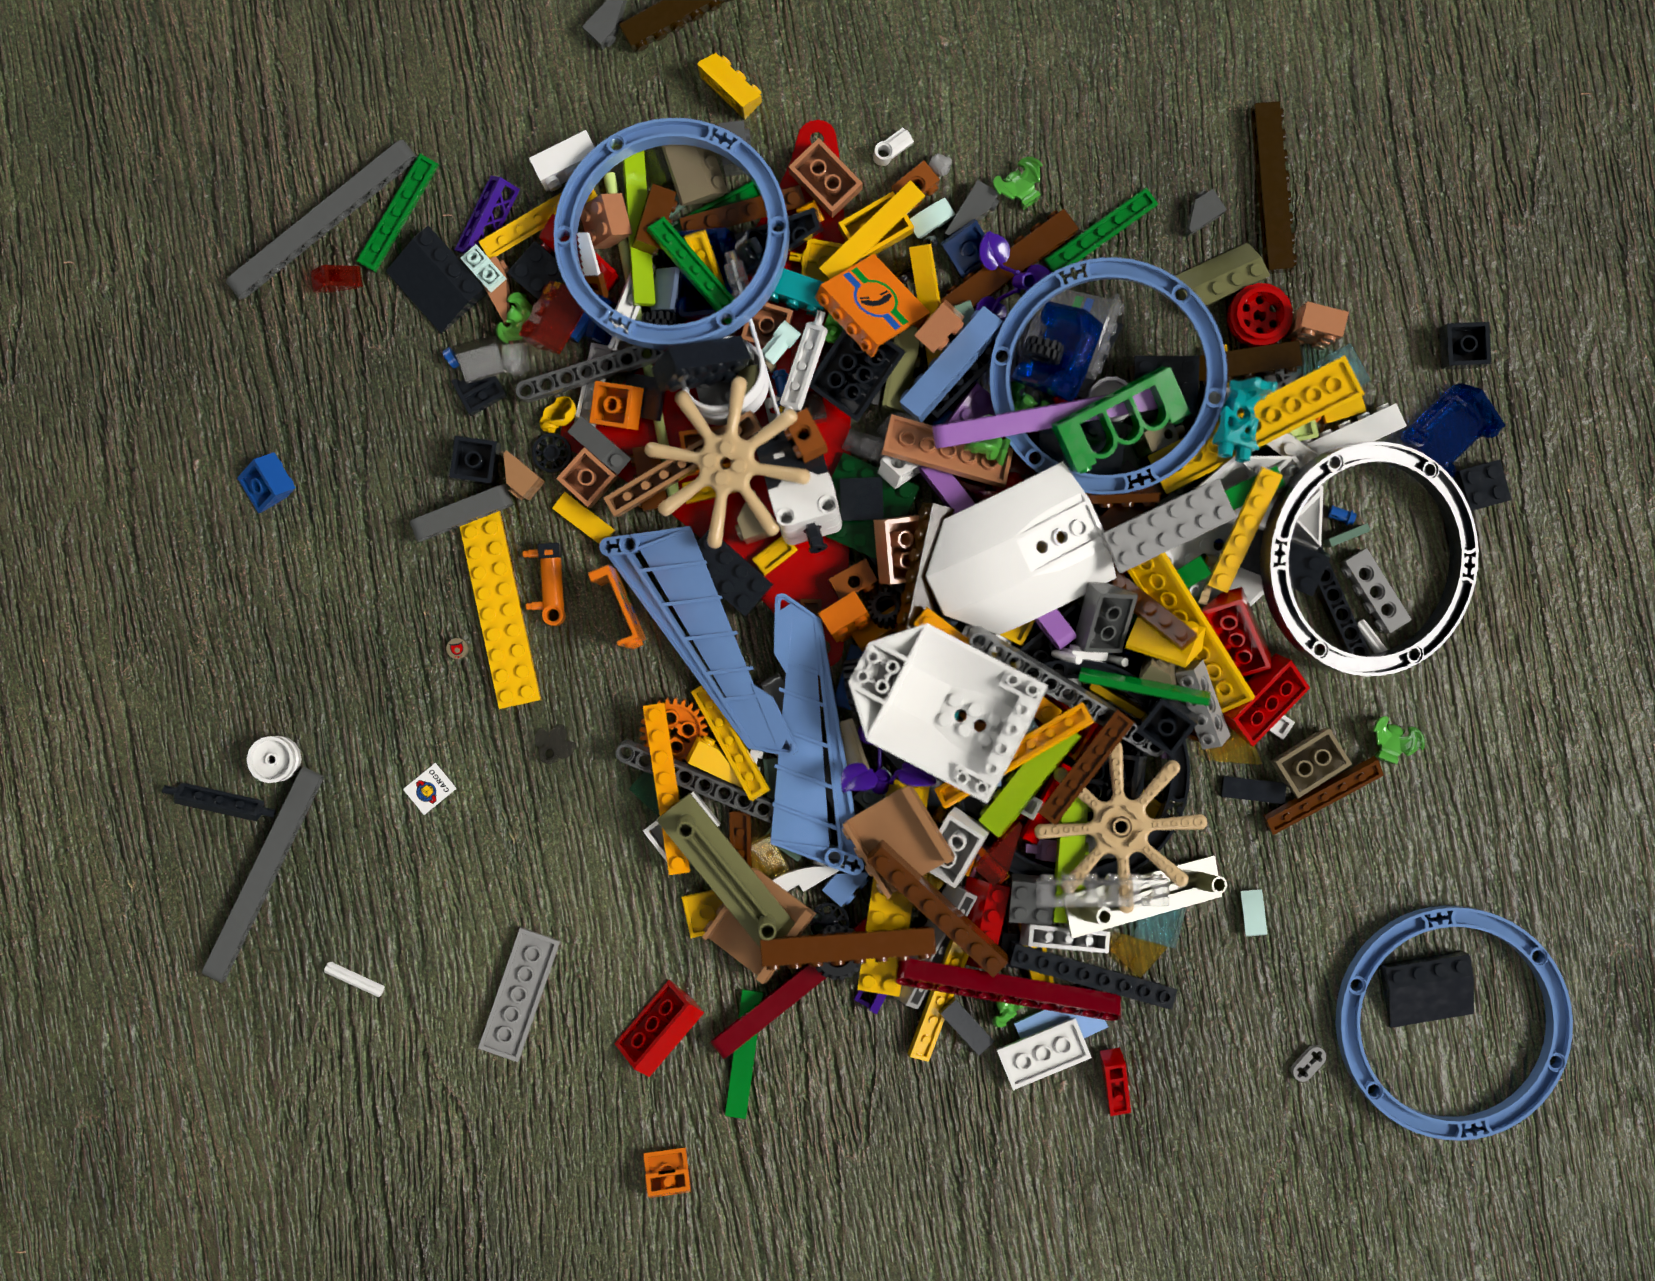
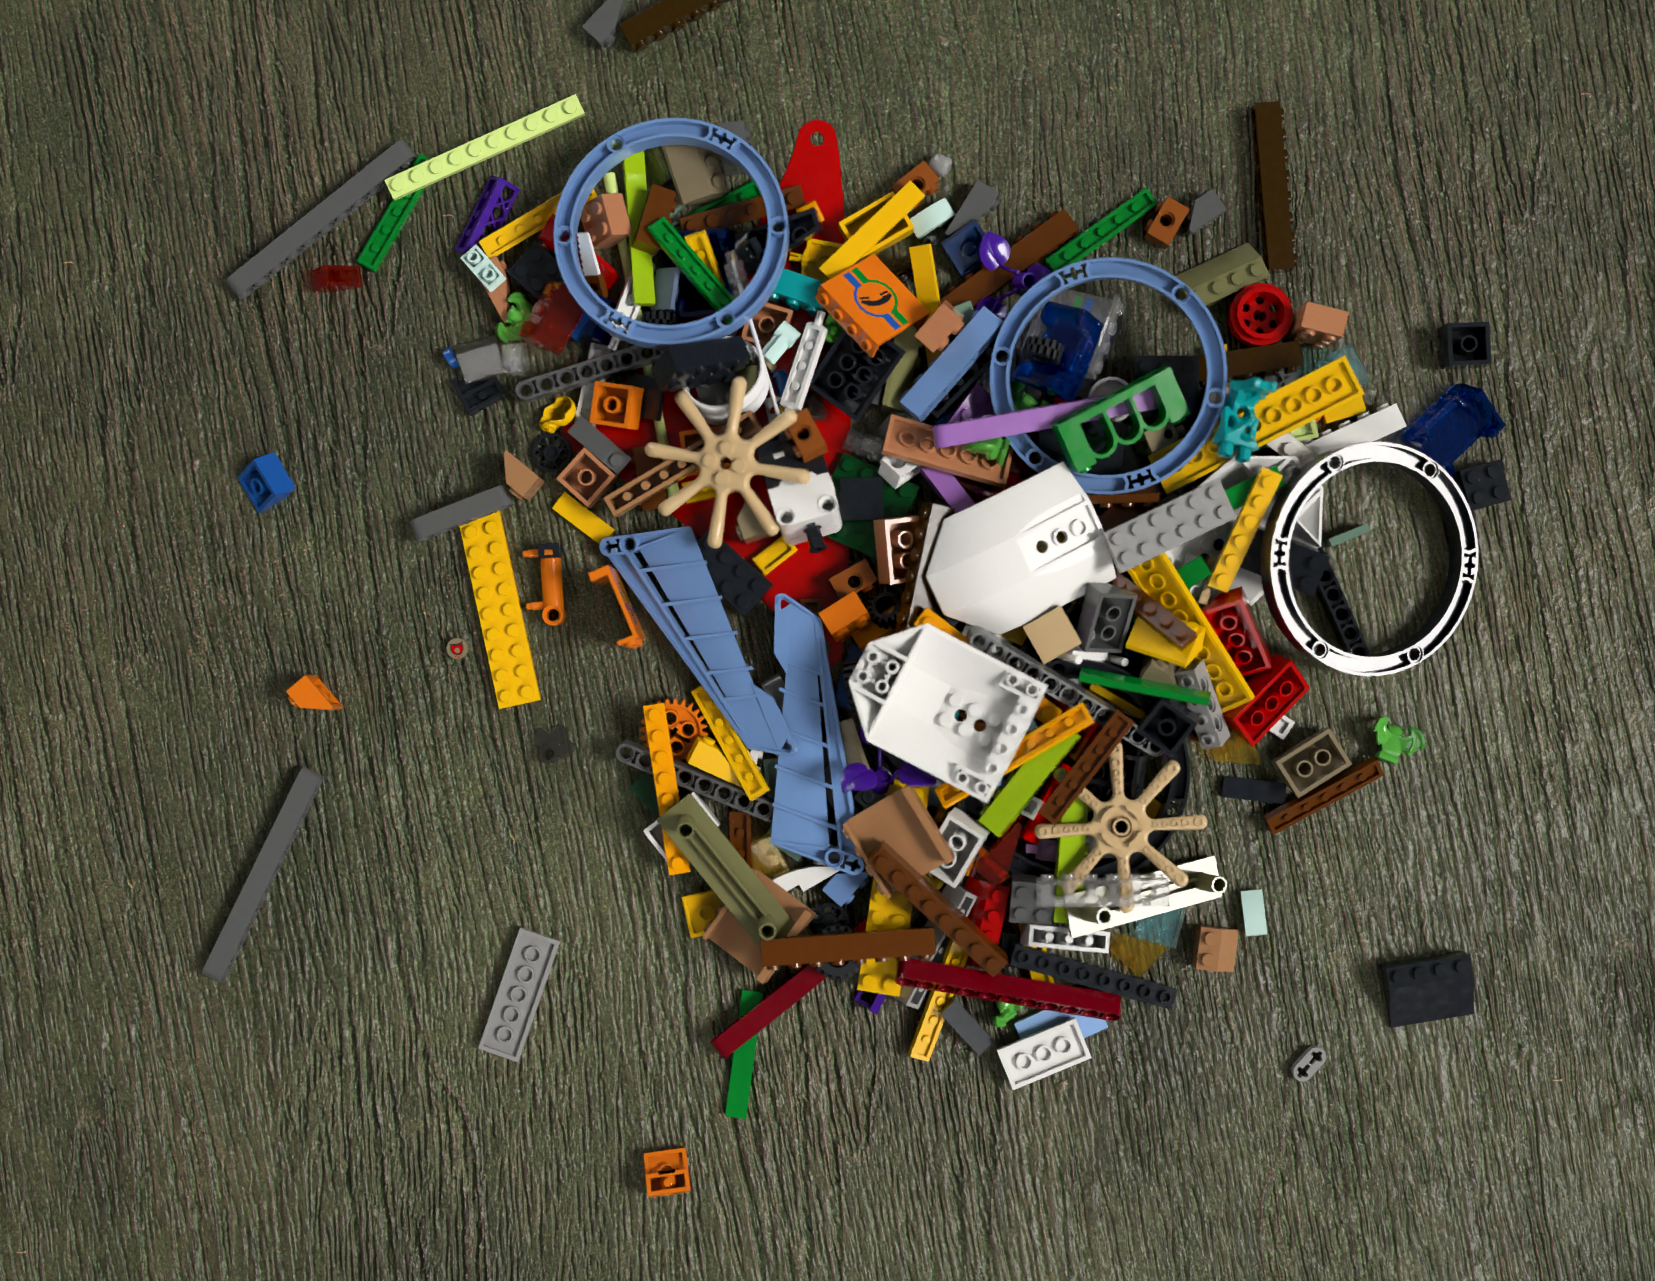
black plate [162,783,276,822] -> none
white wheel [247,736,302,783] -> none
white axle [324,962,385,997] -> none
black slope [386,225,488,334] -> none
white sticker [403,763,457,815] -> none
black brick [449,436,501,486] -> none
white brick [529,130,595,192] -> none
red slope [615,980,705,1077] -> none
yellow slope [697,53,762,120] -> none
nougat brick [788,138,863,218] -> none
white piece [873,128,914,166] -> none
bright green animal [993,157,1043,210] -> none
red slope [1099,1047,1131,1116] -> none
blue pin [1327,505,1357,526] -> none
medium blue piece [1336,905,1573,1141] -> none
light grey brick [1340,548,1412,634] -> none
white axle [1357,619,1388,654] -> none
none -> orange slope [286,675,343,710]
none -> yellowish green plate [385,94,585,201]
none -> tan tile [1023,606,1082,664]
none -> dark orange brick [1144,197,1190,250]
none -> medium nougat slope [1191,924,1239,972]

